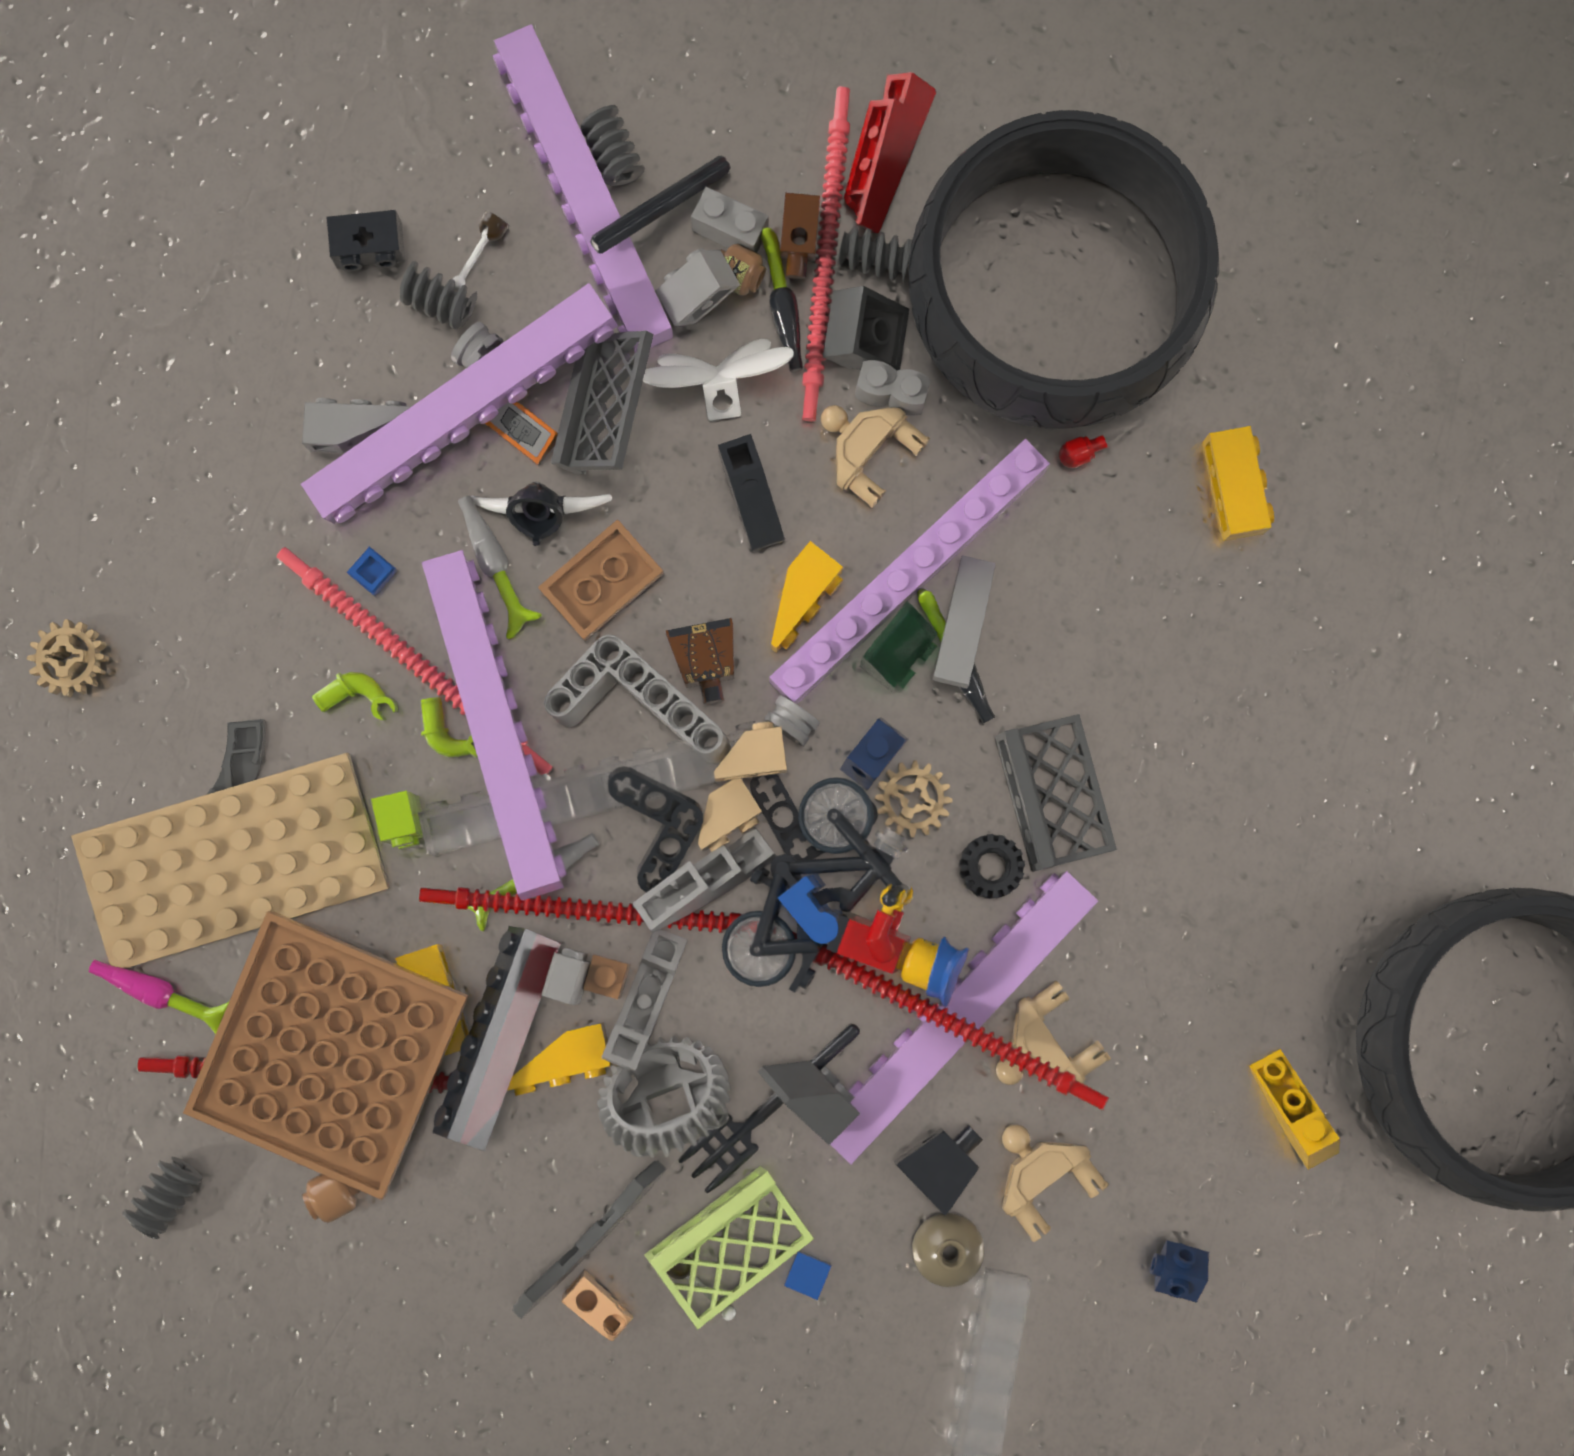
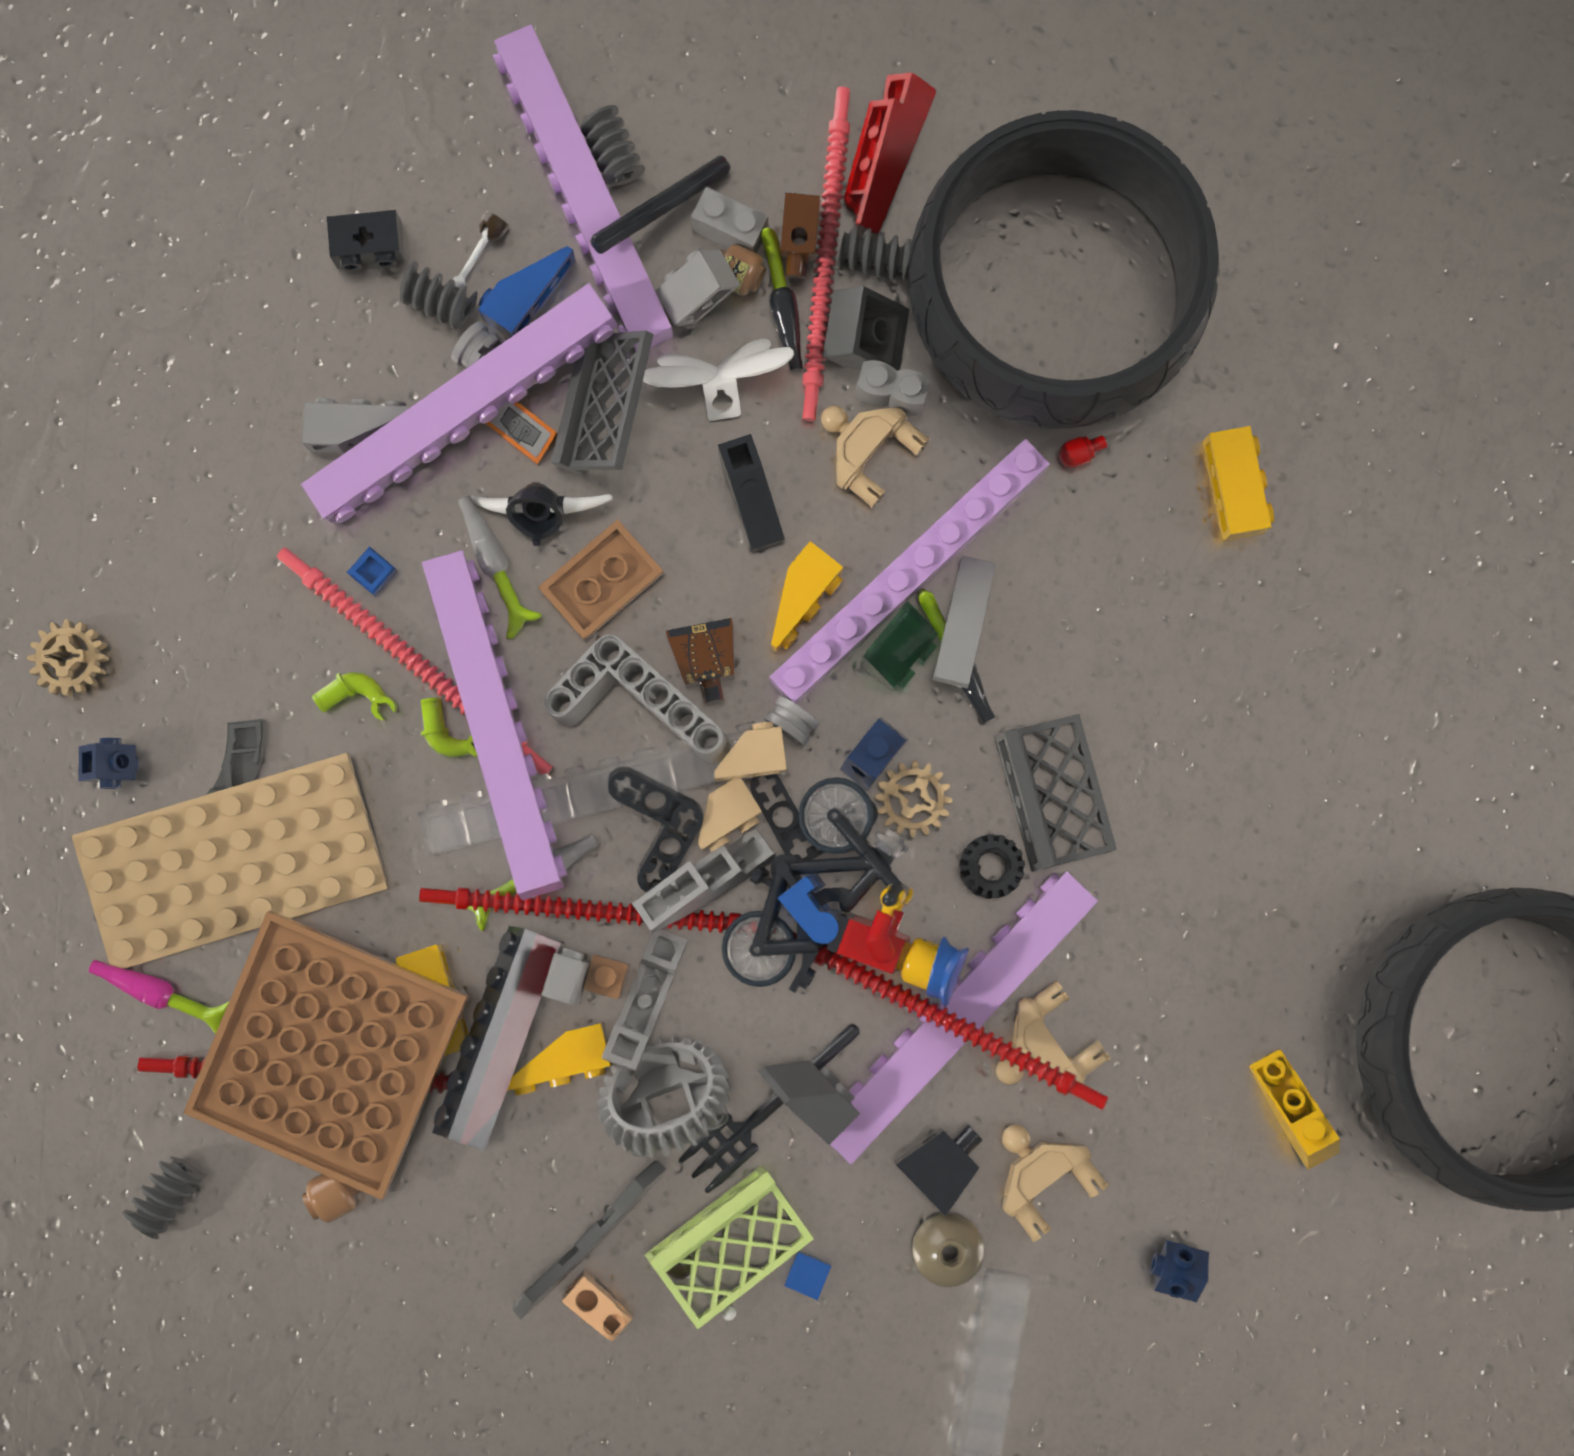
lime brick [371,790,428,850] -> none
none -> dark blue brick [78,738,139,789]
none -> blue slope [478,246,576,338]

